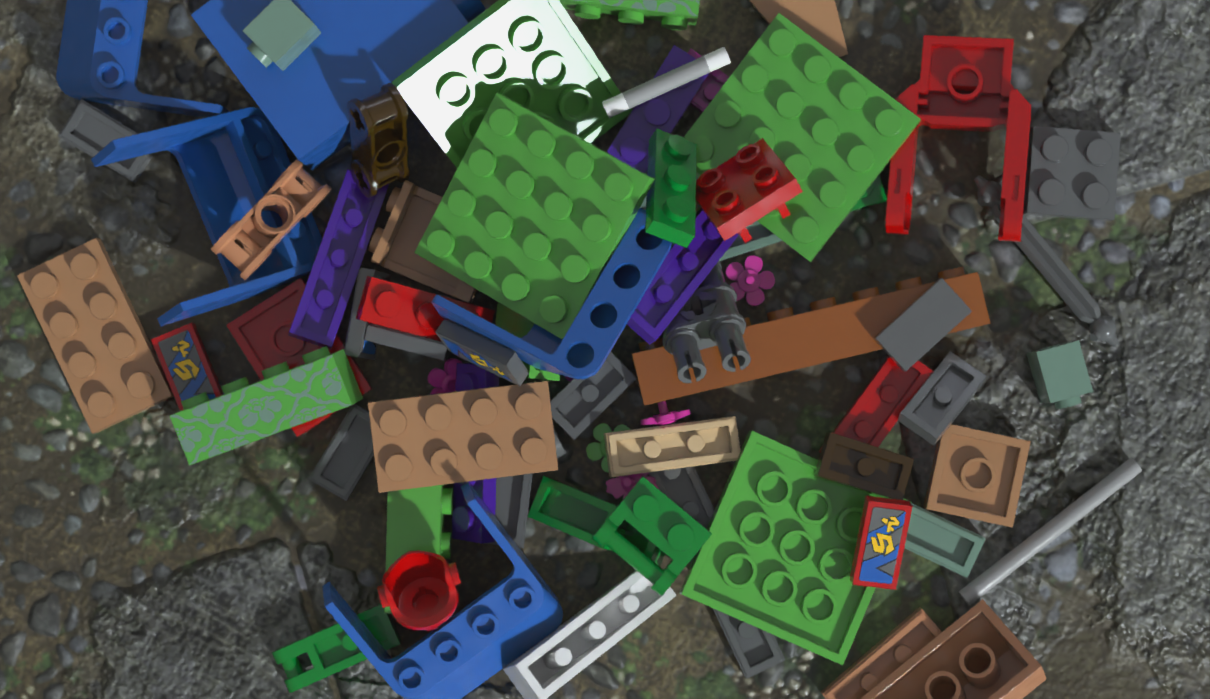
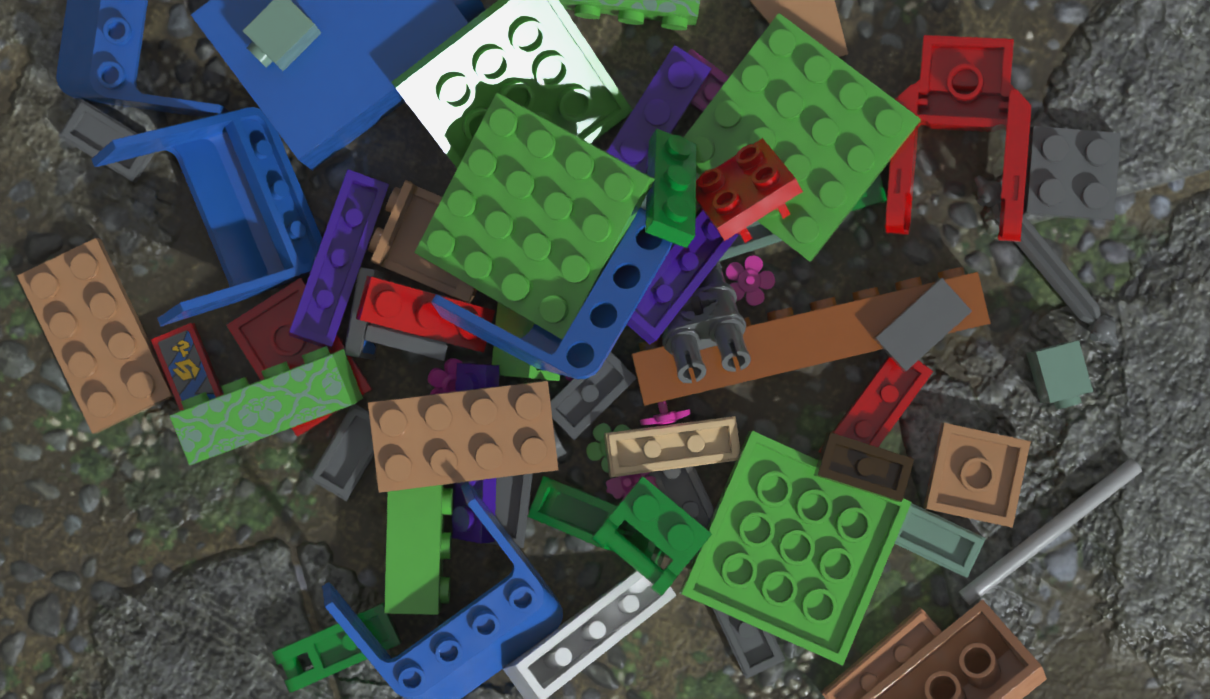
nougat piece [211,159,332,280] -> none
dark brown piece [347,83,410,198] -> none
red cap [377,550,461,631] -> none
dark grey tile [435,320,529,386] -> none
light grey bar [602,47,731,118] -> none
tile [850,496,913,590] -> none
dark grey plate [898,351,987,446] -> none

